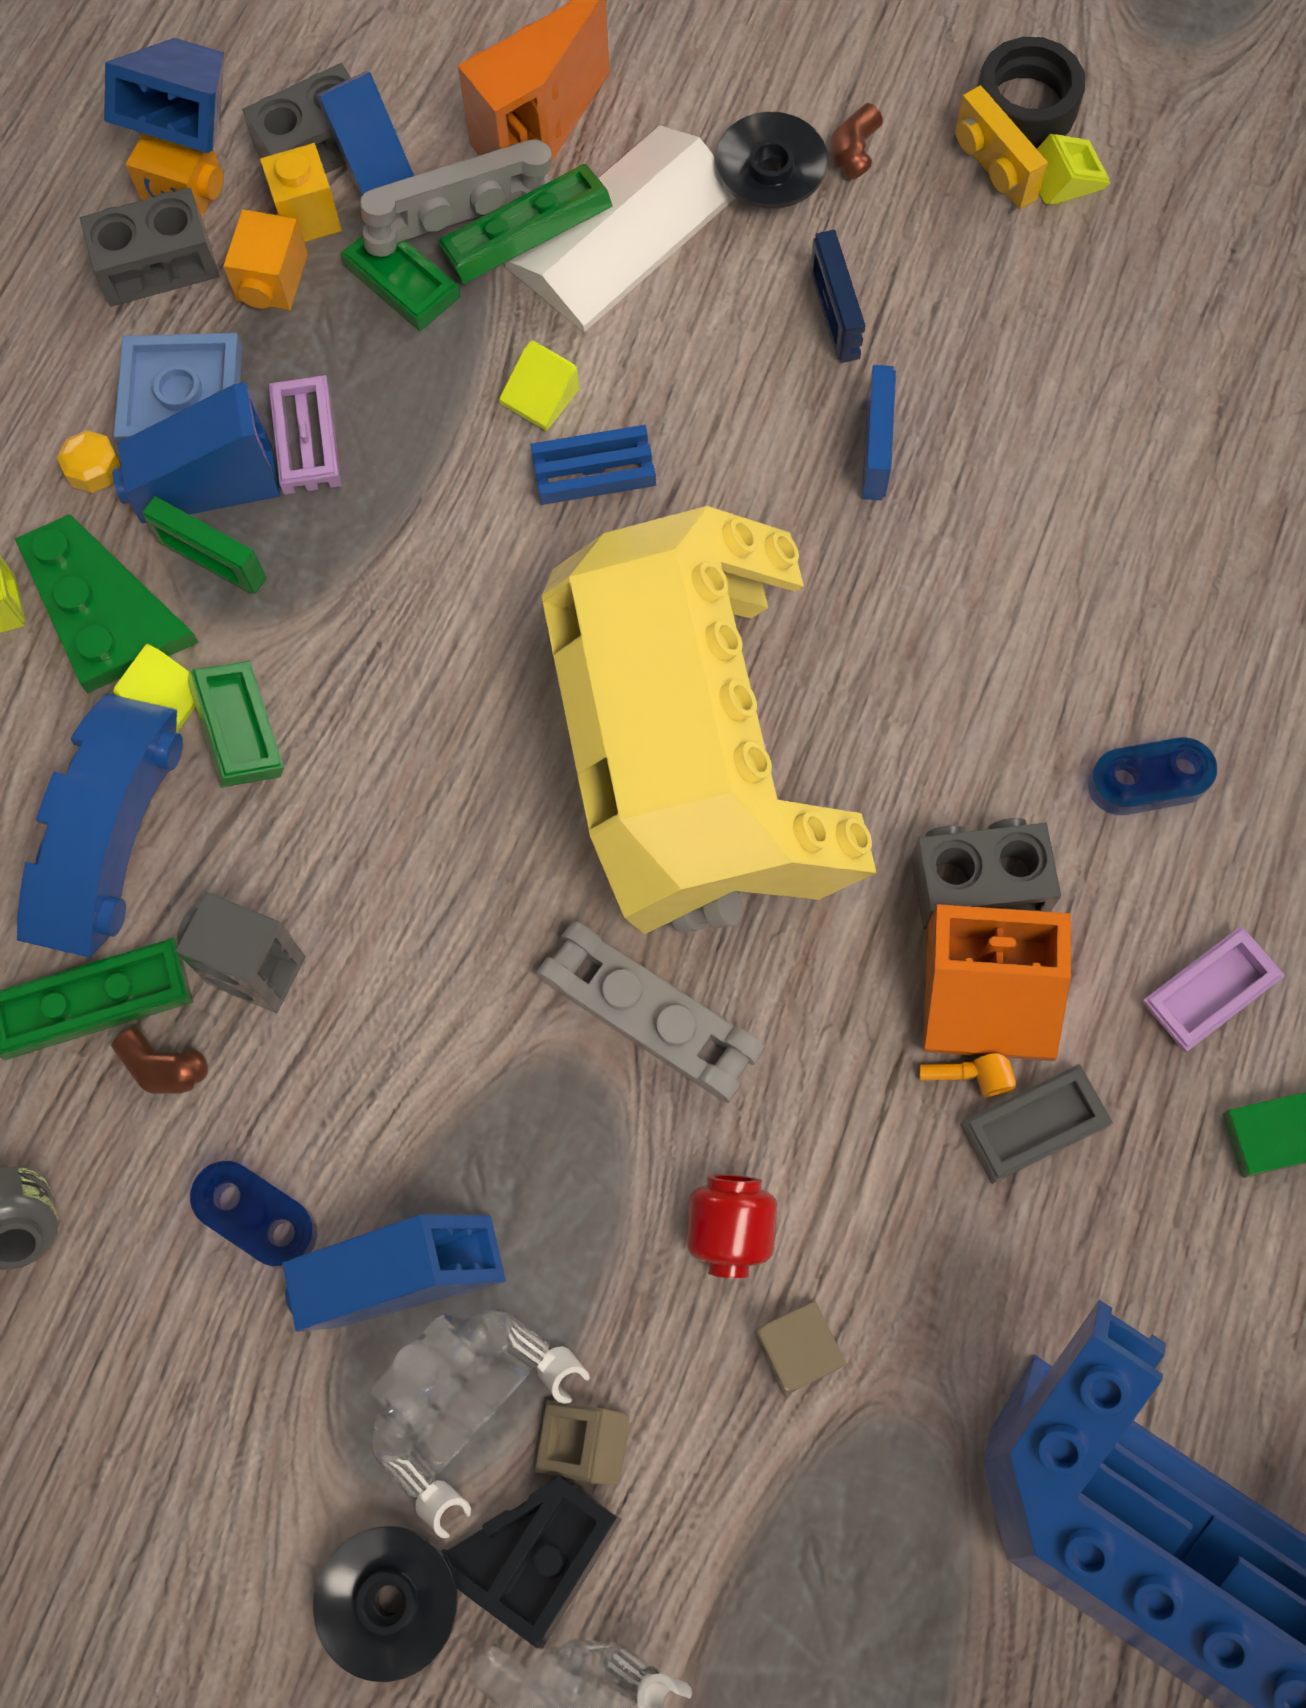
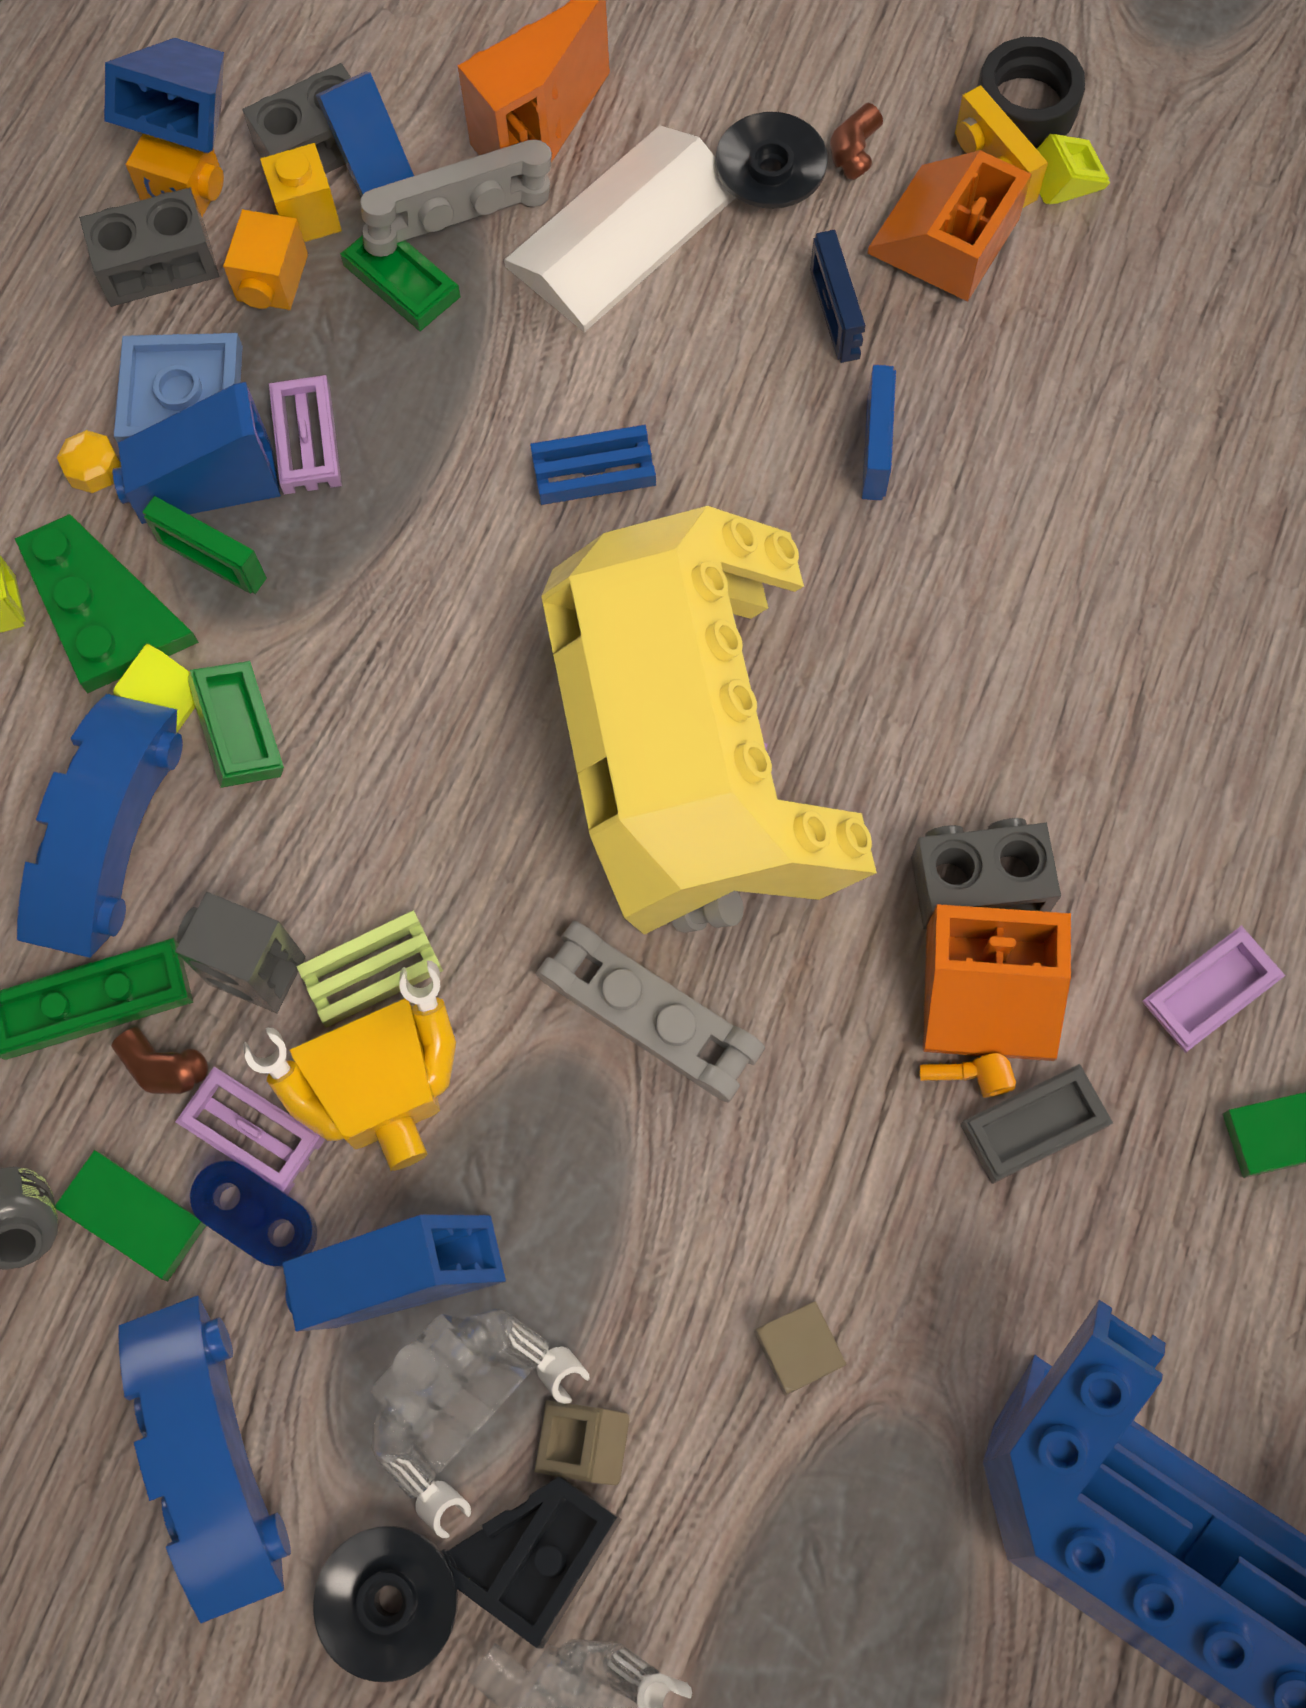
green tile [438,164,613,284] -> none
neon yellow slope [499,340,580,432] -> none
red head [686,1174,777,1278] -> none
clear blue plate [1088,737,1217,815] -> none
none -> green tile [55,1150,207,1282]
none -> blue brick [118,1295,291,1624]
none -> lavender tile [175,1067,325,1195]
none -> yellow torso [243,960,456,1171]
none -> yellowish green tile [296,910,443,1028]
none -> orange slope [868,150,1032,302]

